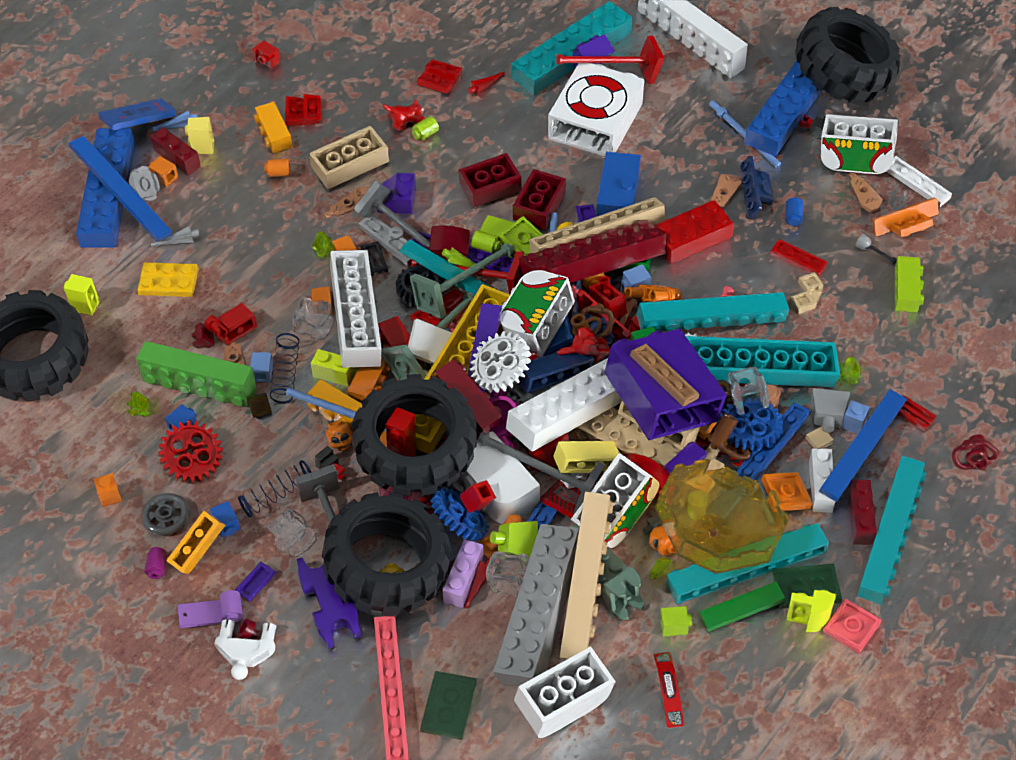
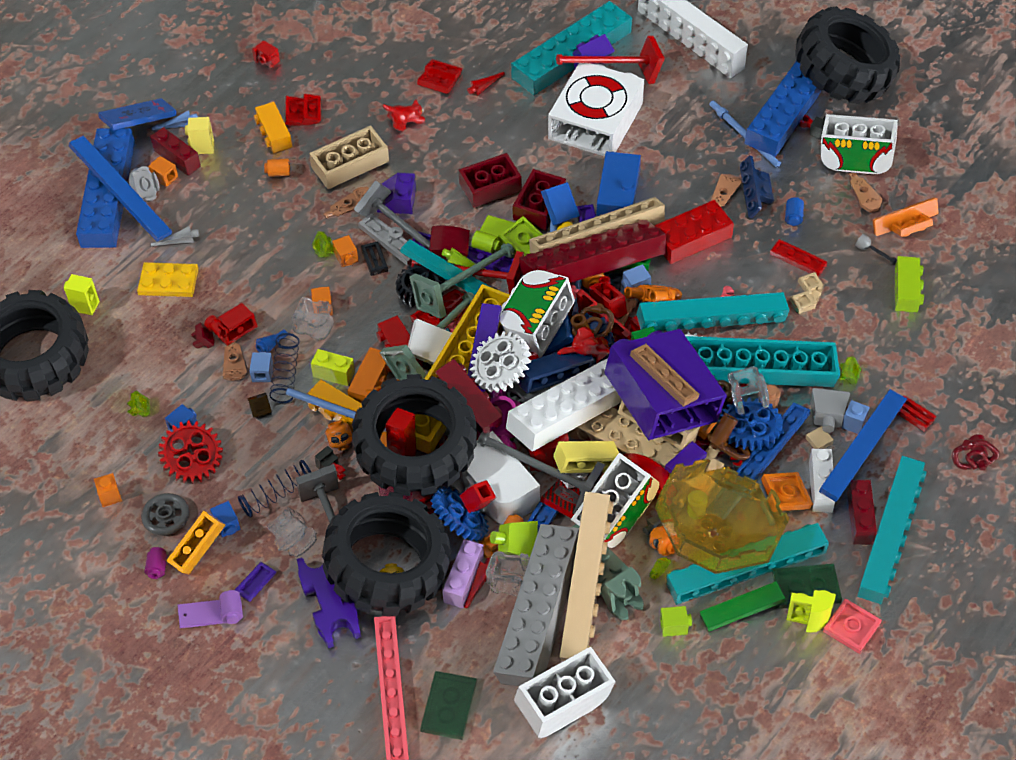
bright green brick [136,341,257,407] -> none
white connector [214,620,276,680] -> none
dark red tile [238,618,260,639] -> none
white brick [330,250,381,368] -> none
lime brick [412,116,439,141] -> none
sticker [653,652,684,728] -> none
white plate [886,156,952,207] -> none
none -> blue cone [255,330,288,353]
none -> blue tile [541,182,580,225]

